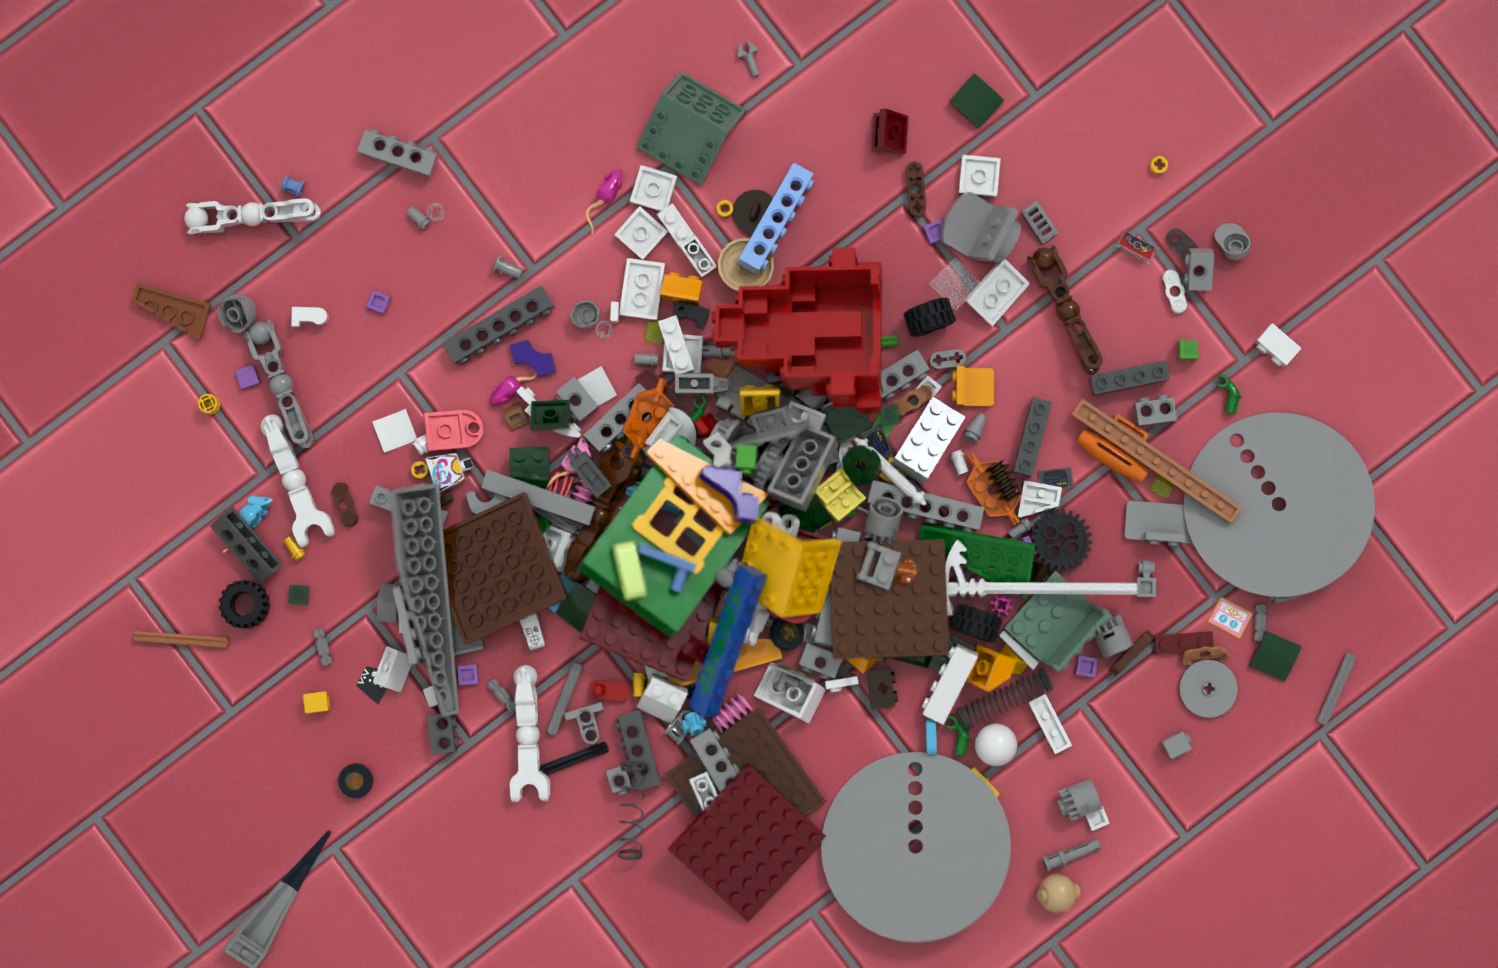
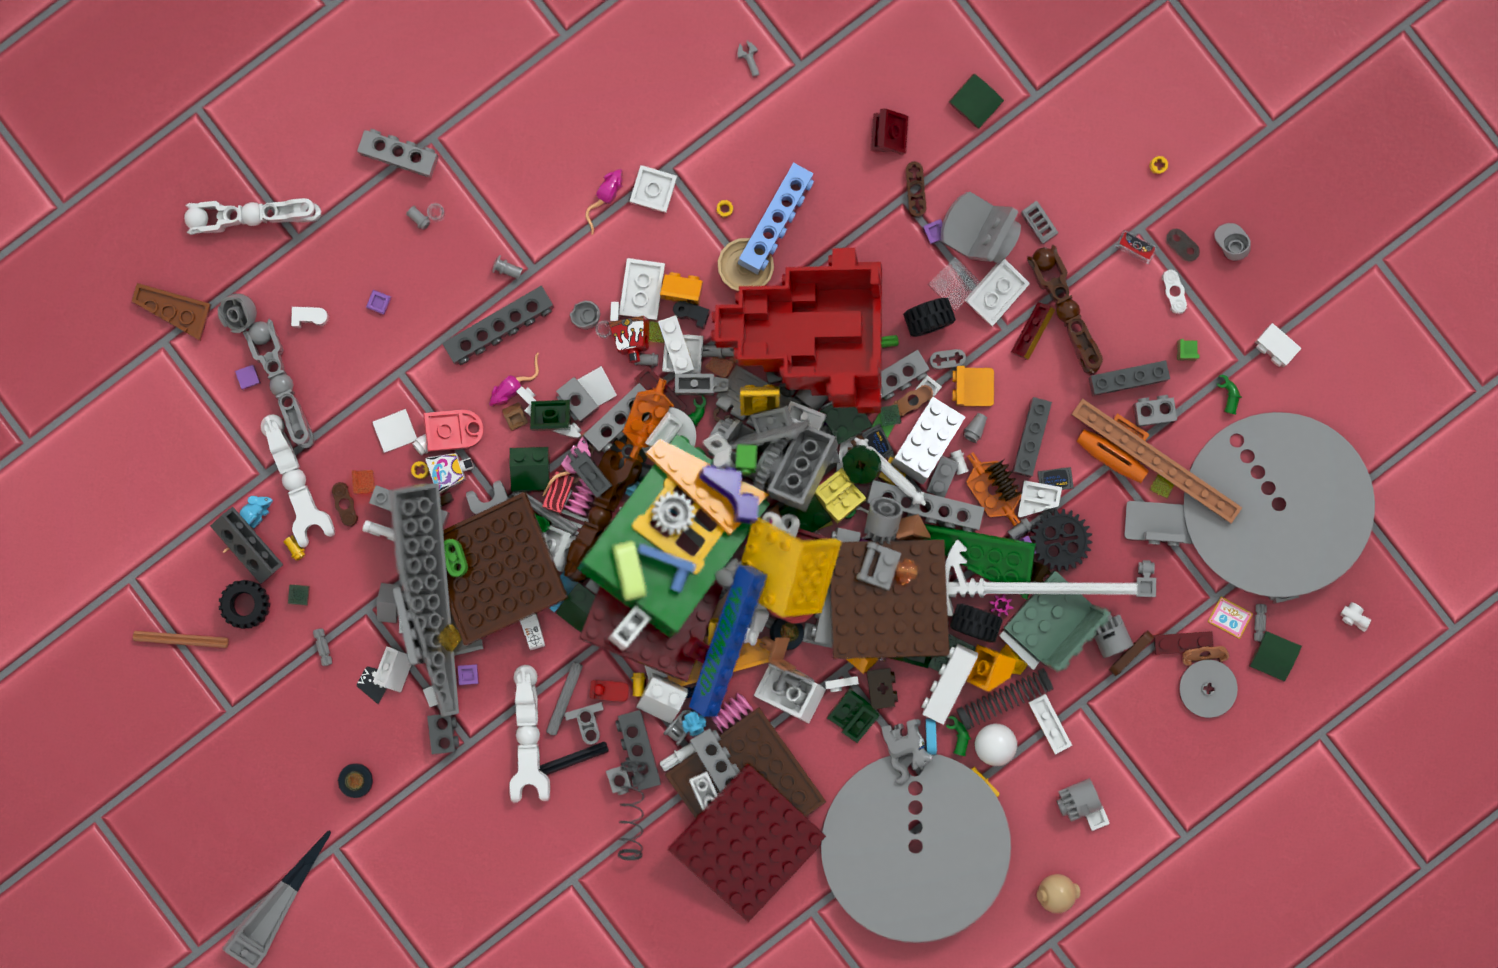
yellow wheel [198,394,221,414] -> none
medium blue bush [281,175,305,198] -> none
yellow panel [303,691,331,713] -> none
light grey tile [481,469,596,525] -> none
light grey axle [487,679,516,712] -> none
dark purple tile [510,340,557,377] -> none
white plate [614,206,668,260] -> none
sand green bracket [636,72,746,185] -> none
white slope [657,203,717,277] -> none
red piece [695,413,718,438] -> none
dark brown shield [732,190,778,235] -> none
light grey brick [799,643,842,681] -> none
white plate [959,155,1000,197] -> none
light grey pin [1042,838,1101,873] -> none
medium lavender tile [1075,655,1098,678] -> none
light grey brick [1160,731,1192,759] -> none
light grey brick [1183,248,1214,291] -> none
light grey axle [1317,653,1356,725] -> none
none -> clear orange panel [352,470,375,494]
none -> white plate [363,520,394,541]
none -> clear yellow plate [437,624,462,652]
none -> bright green plate [444,539,468,577]
none -> white brick [608,606,651,651]
none -> torso [609,316,649,363]
none -> white gear [651,492,695,535]
none -> white axle [660,742,696,771]
none -> nougat bracket [760,636,796,671]
none -> dark green slope [827,688,879,743]
none -> light grey animal [881,719,932,784]
none -> nougat slope [896,514,931,540]
none -> light grey plate [927,455,959,498]
none -> dark red plate [1011,302,1055,360]
none -> white plate [1341,602,1371,632]

